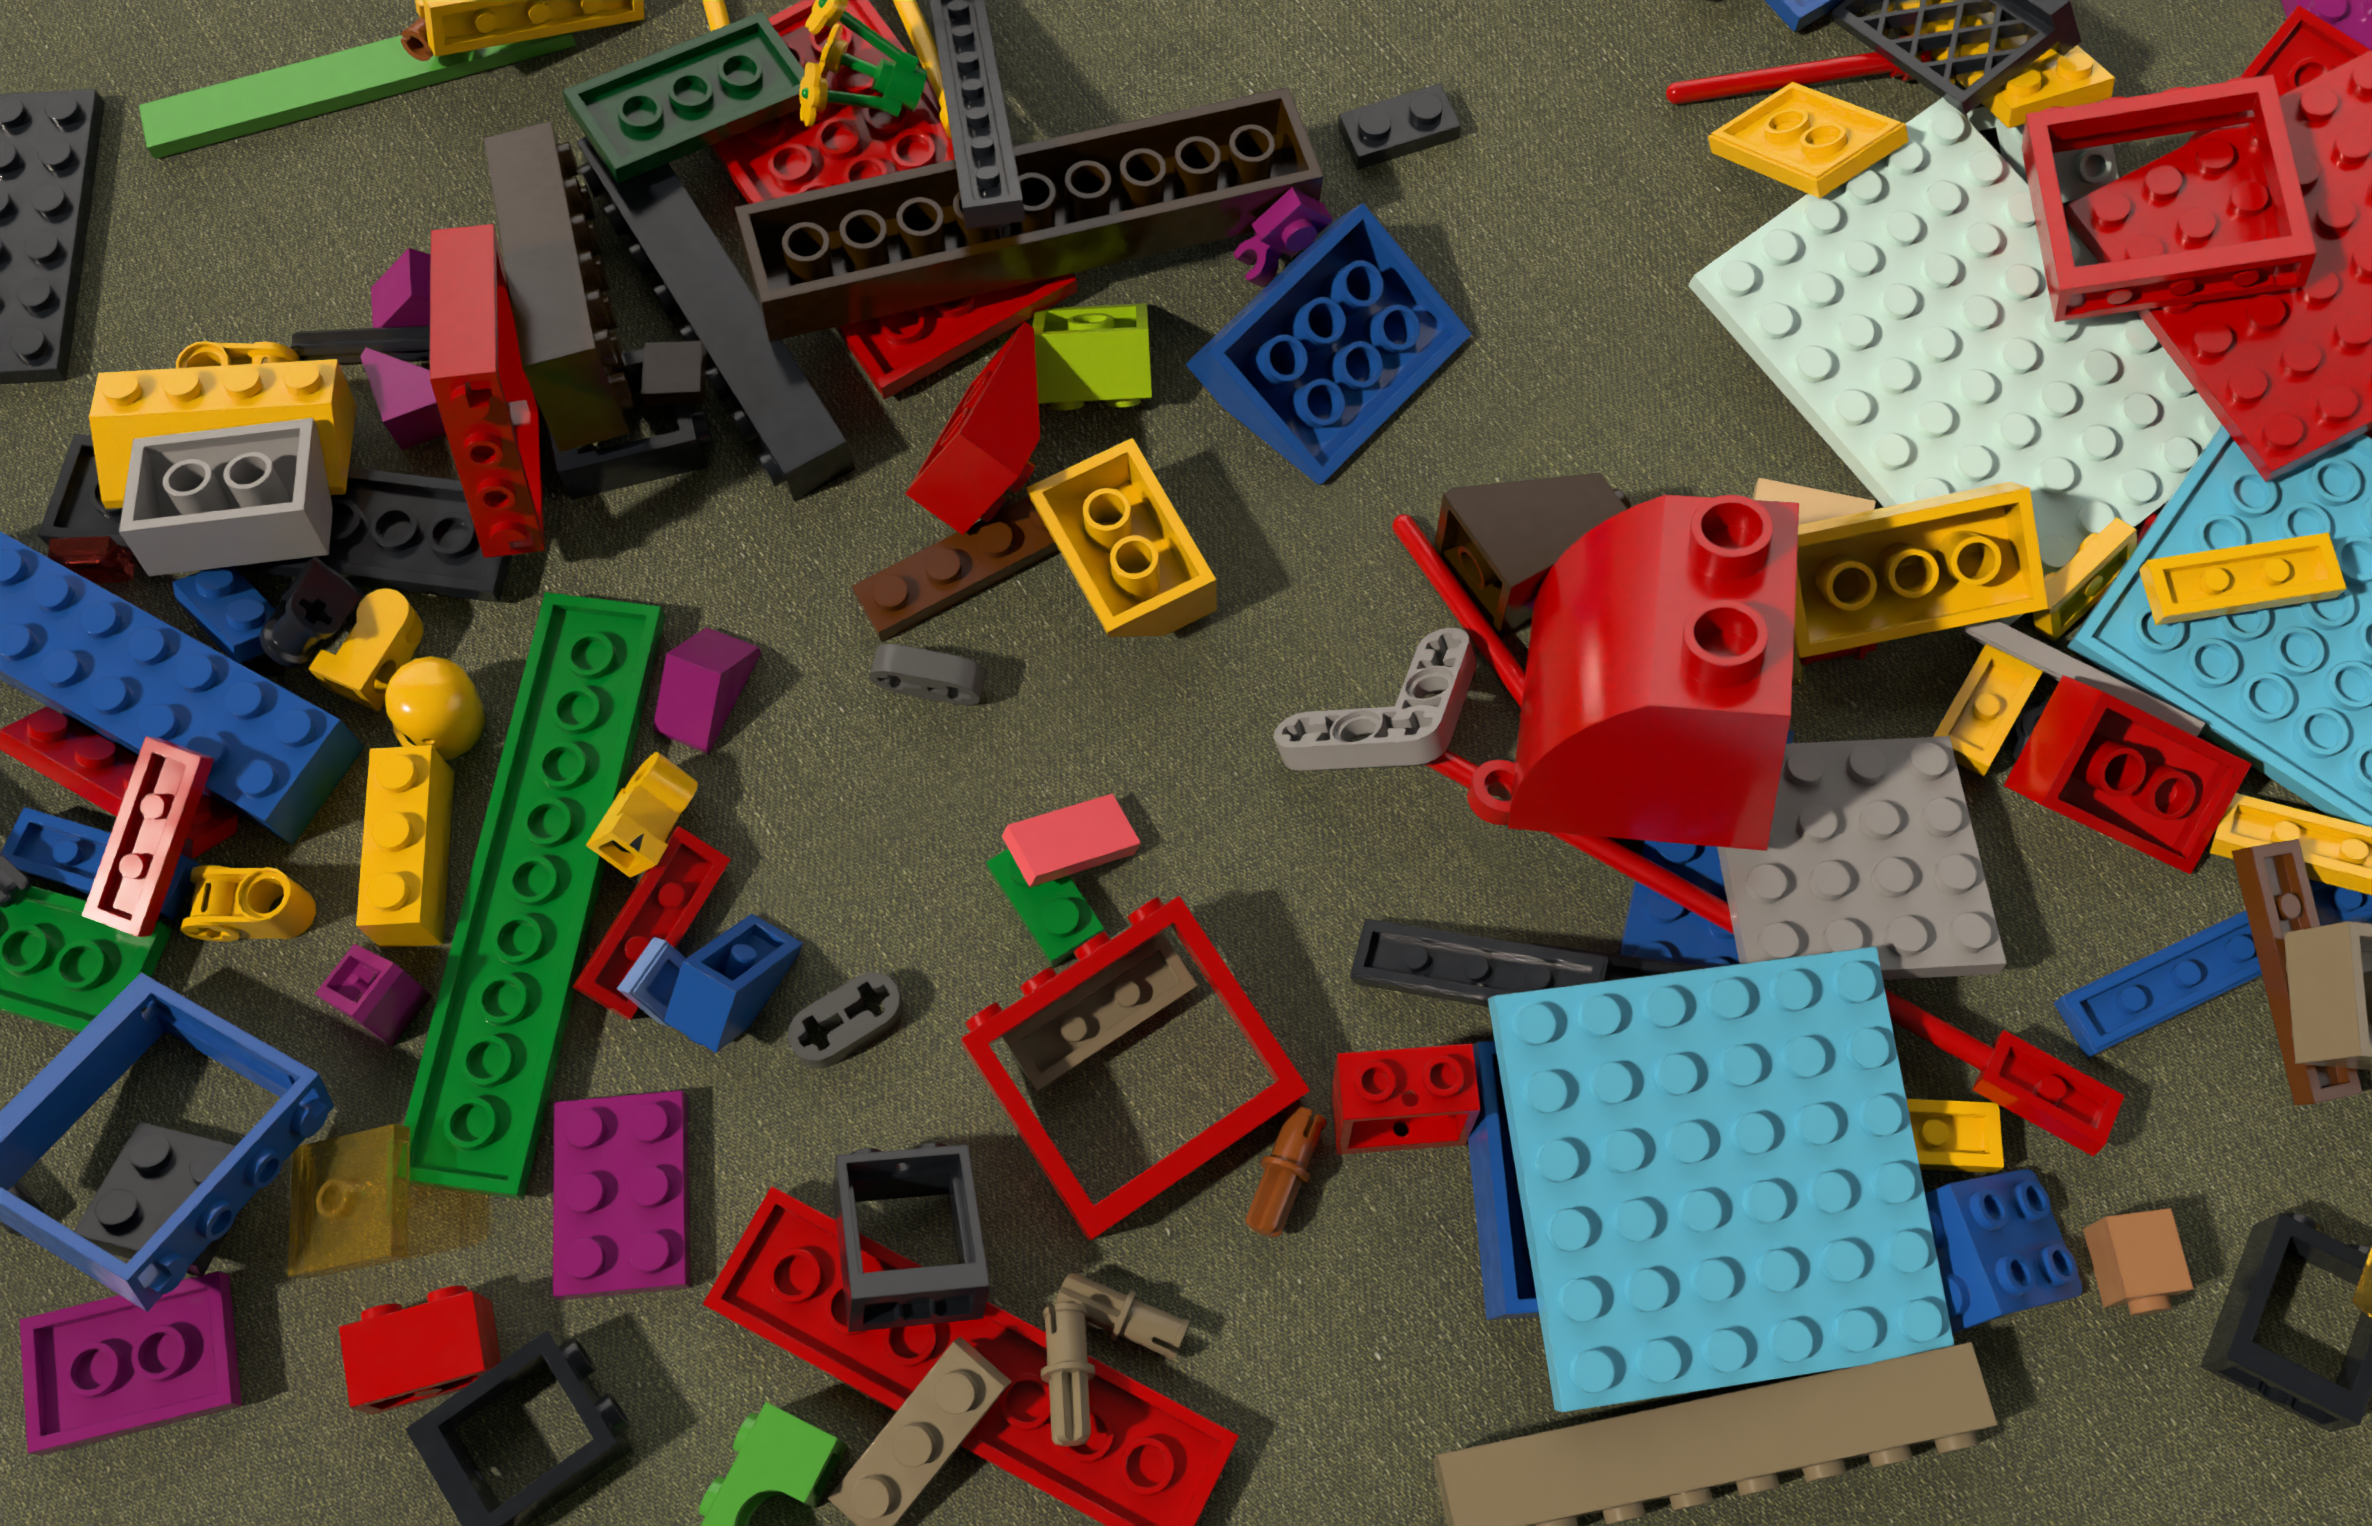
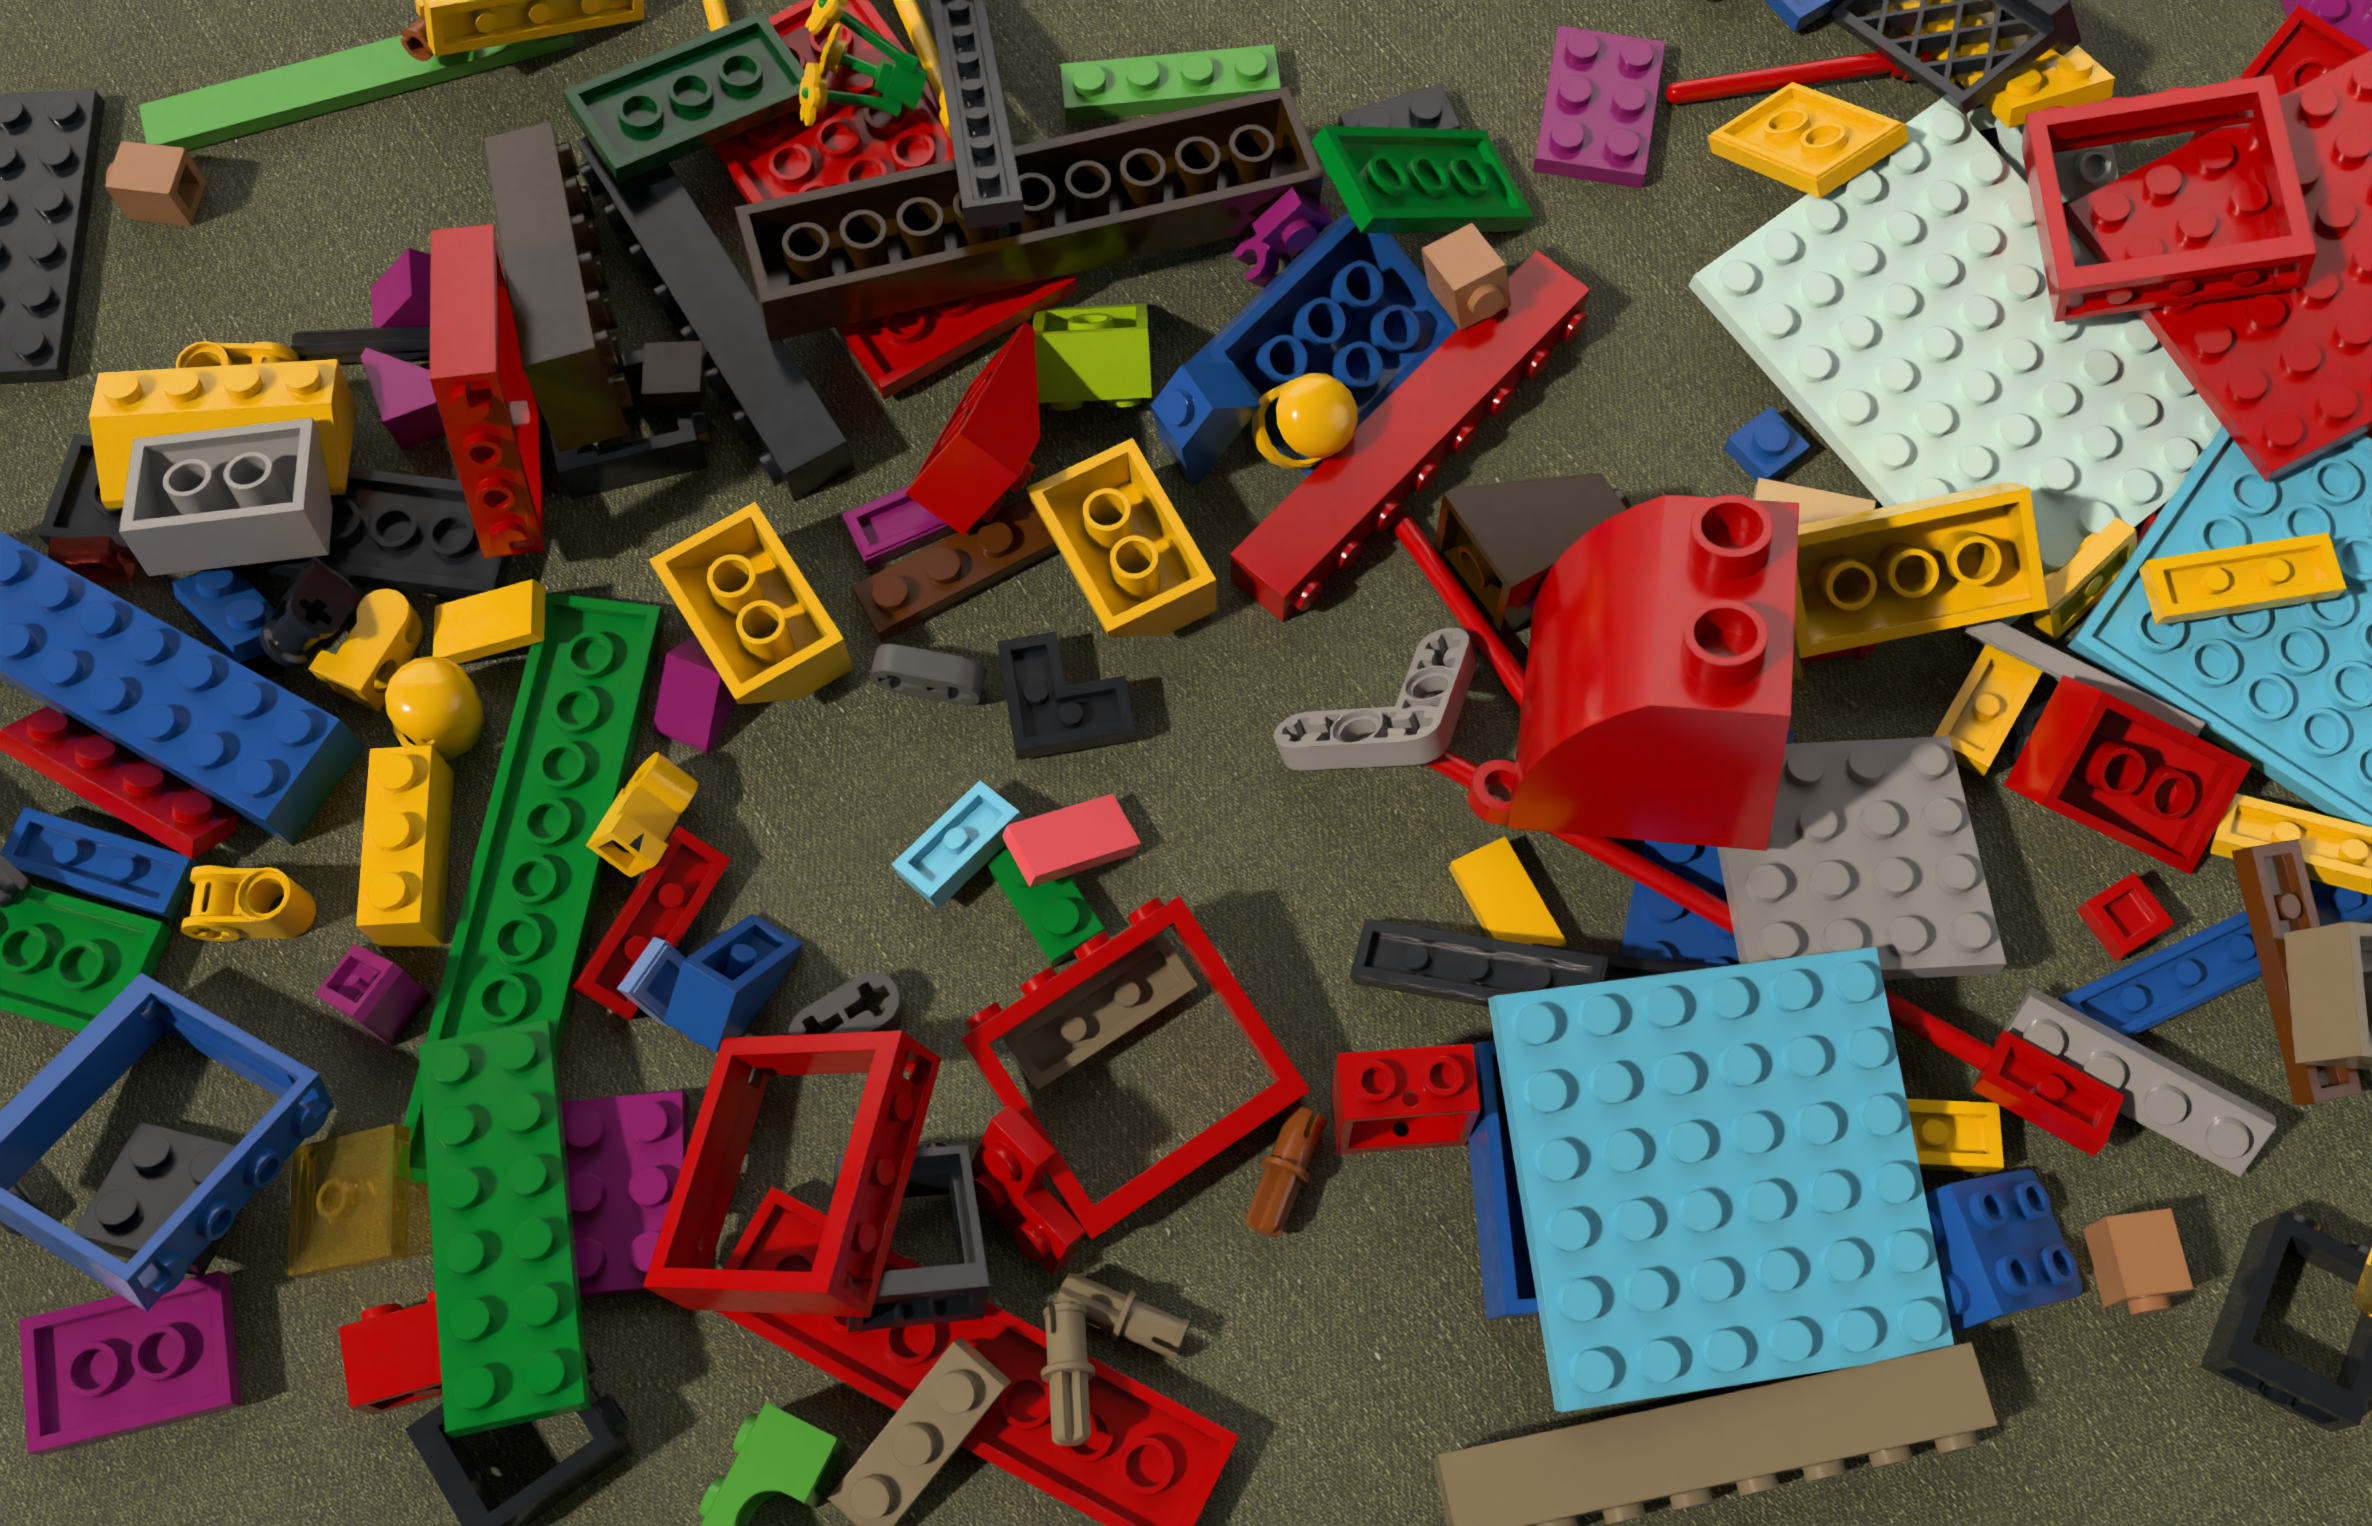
plate [82,736,215,937] -> none
none -> medium nougat brick [105,141,207,226]
none -> green plate [418,1019,591,1438]
none -> yellow tile [433,579,546,664]
none -> red window [643,1030,941,1317]
none -> yellow slope [649,502,853,705]
none -> magenta tile [842,485,957,570]
none -> medium azure plate [891,780,1024,909]
none -> red plate [971,1105,1086,1275]
none -> black plate [997,631,1137,760]
none -> bright green plate [1060,44,1281,122]
none -> blue slope [1151,362,1261,486]
none -> red brick [1230,250,1590,622]
none -> yellow helmet [1252,373,1358,469]
none -> green plate [1311,126,1535,233]
none -> medium nougat brick [1421,223,1512,330]
none -> yellow tile [1449,836,1567,947]
none -> magenta plate [1533,25,1666,188]
none -> blue plate [1724,406,1811,482]
none -> light grey plate [2003,986,2277,1177]
none -> red plate [2076,872,2175,962]

